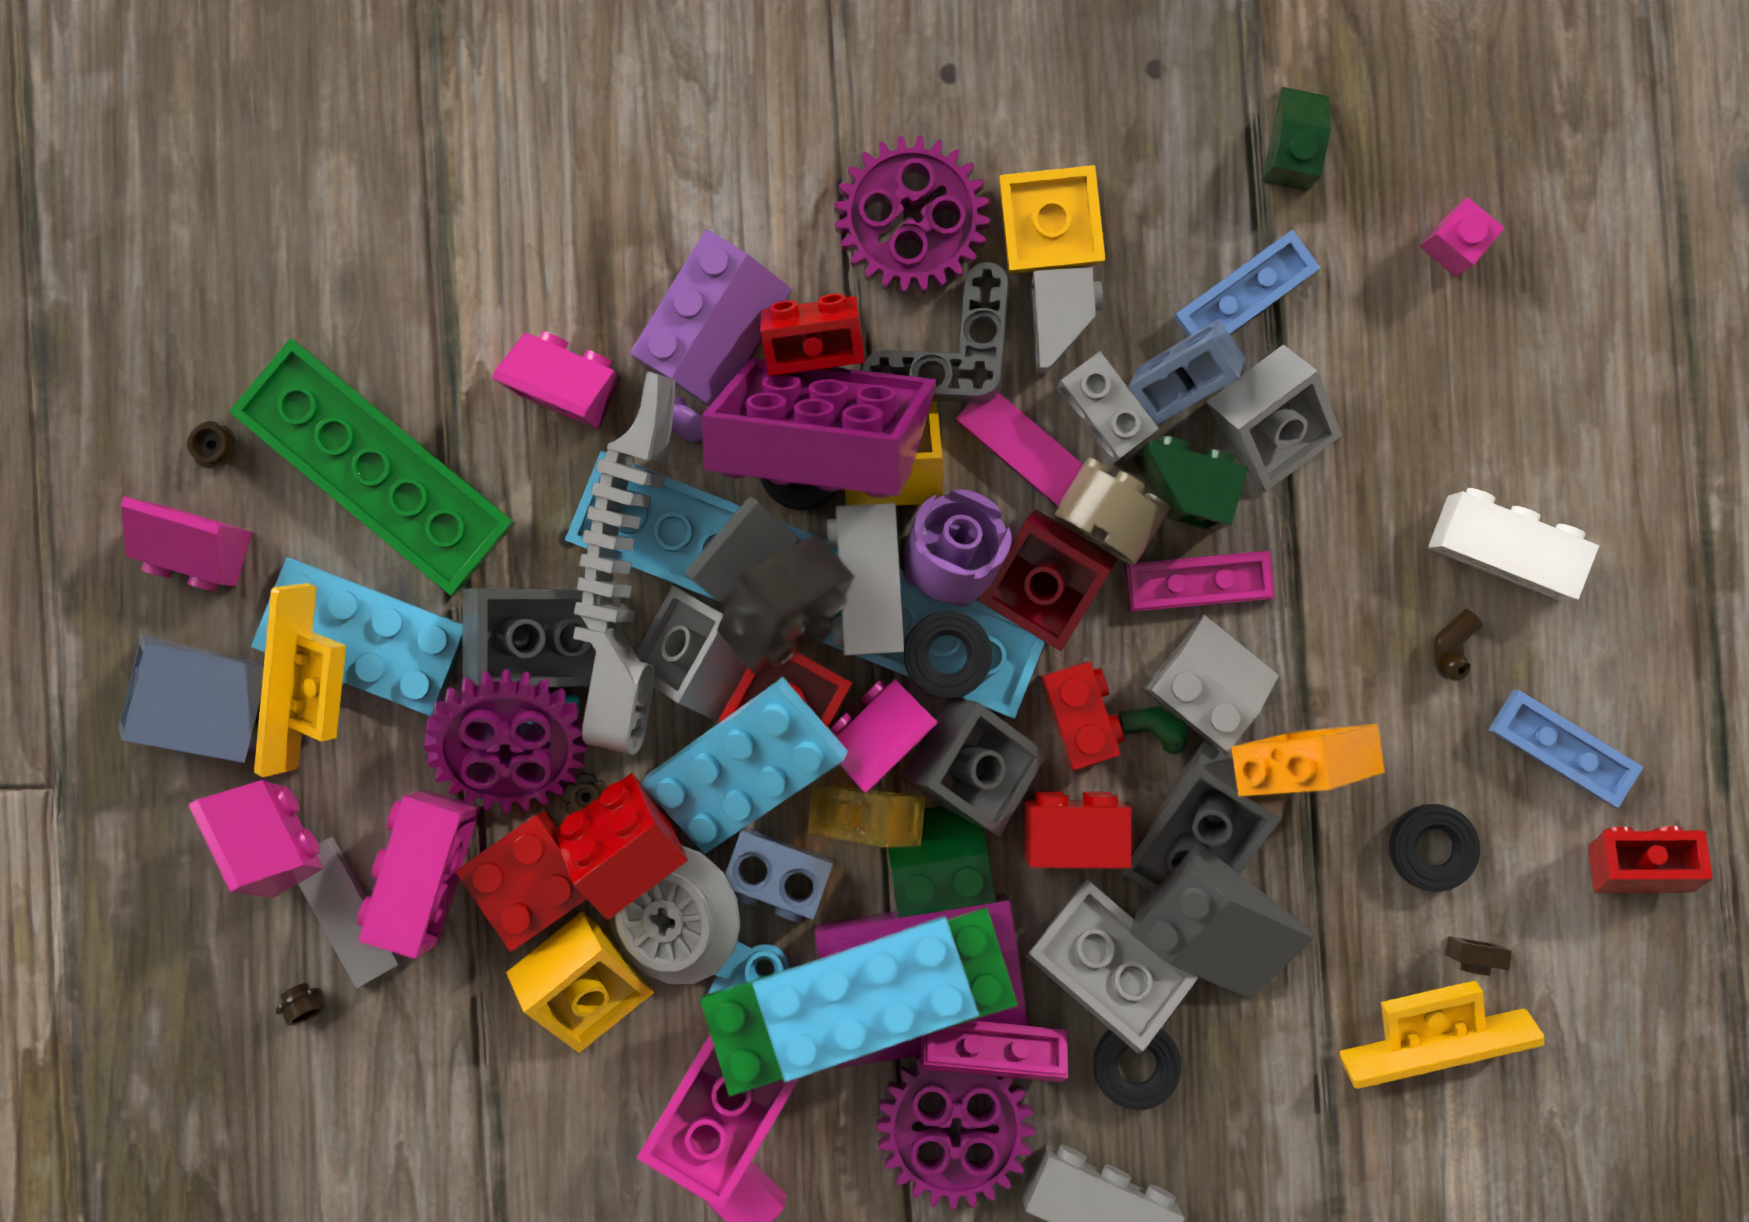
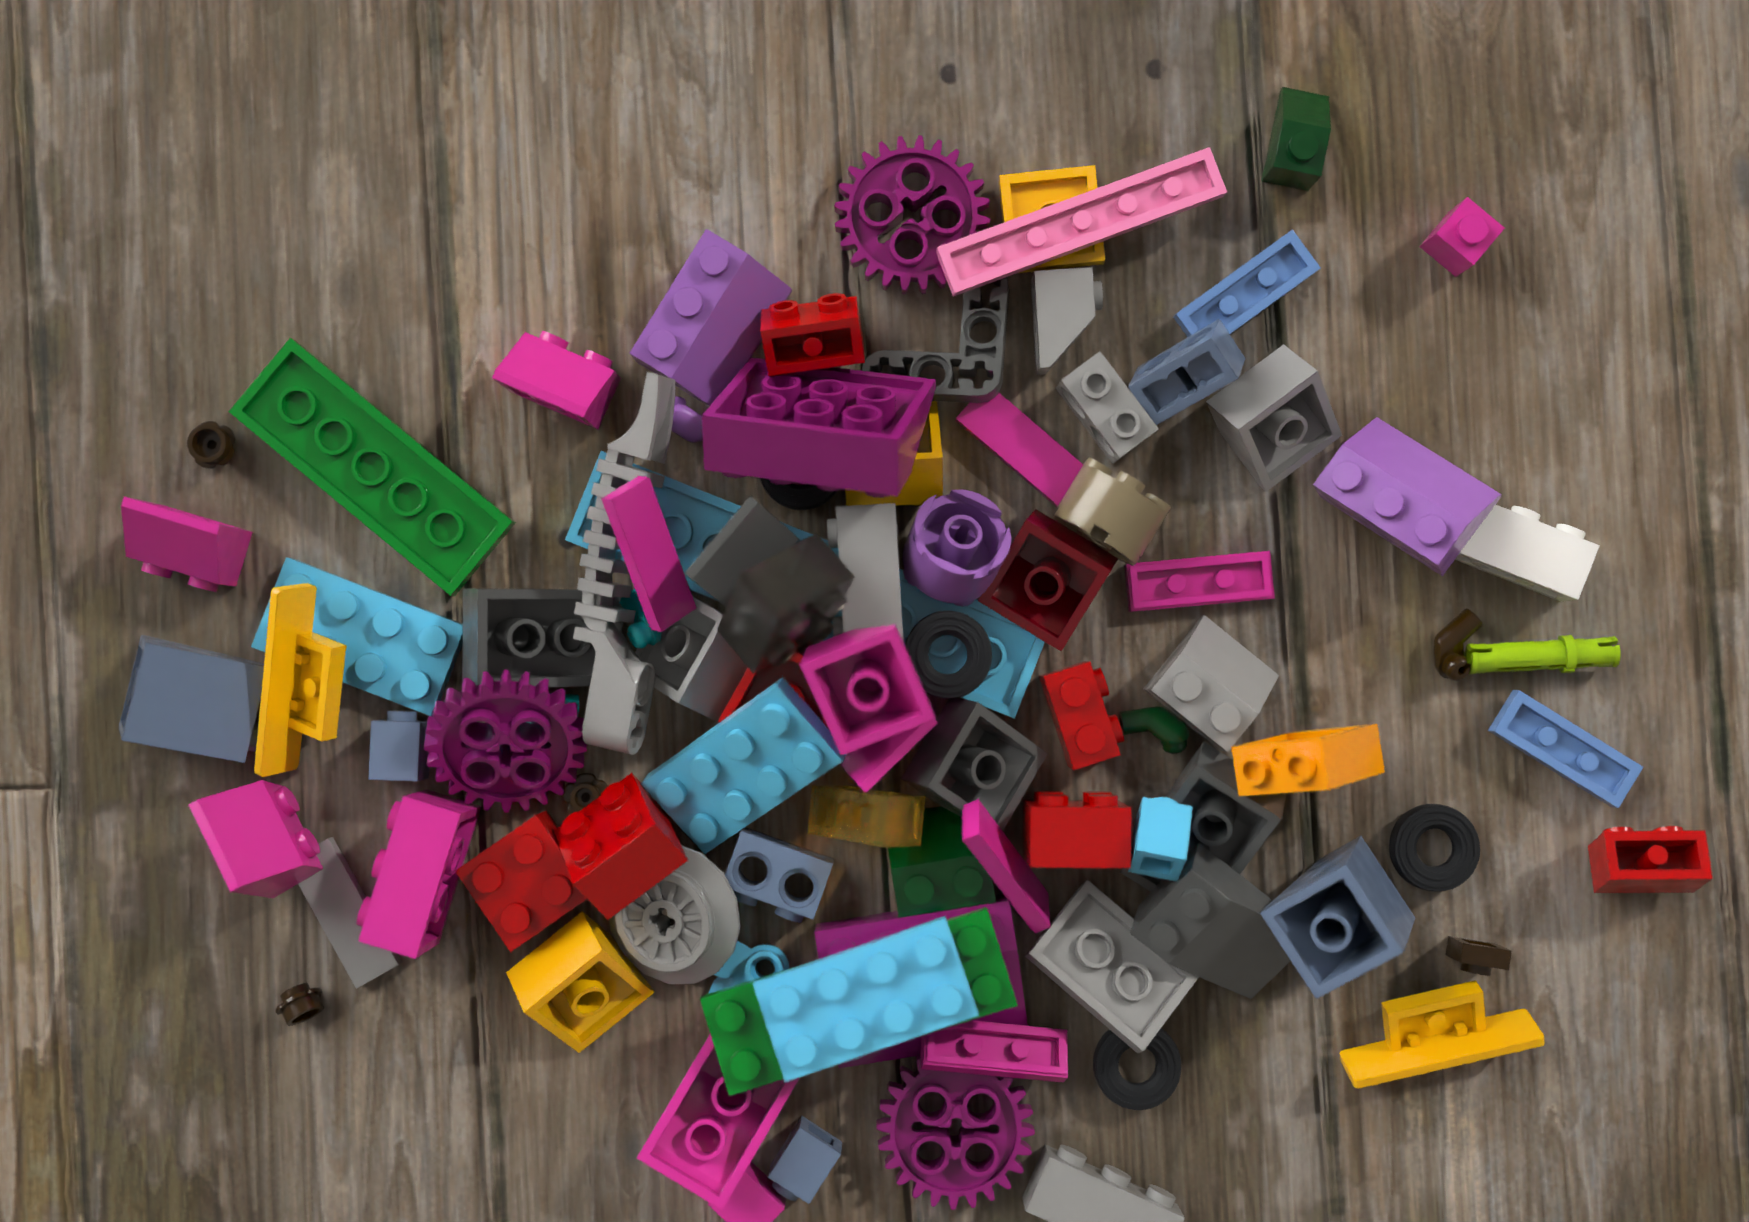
dark green slope [1135,436,1248,532] -> none
none -> sand blue brick [368,711,429,781]
none -> dark pink tile [601,476,696,632]
none -> teal arm [620,589,662,649]
none -> sand blue brick [768,1116,842,1204]
none -> dark pink slope [800,625,936,755]
none -> bright pink plate [936,147,1227,297]
none -> dark pink tile [962,799,1050,933]
none -> medium azure brick [1128,797,1193,881]
none -> sand blue slope [1260,836,1415,999]
none -> medium lavender slope [1313,417,1501,576]
none -> lime pin [1464,635,1621,674]

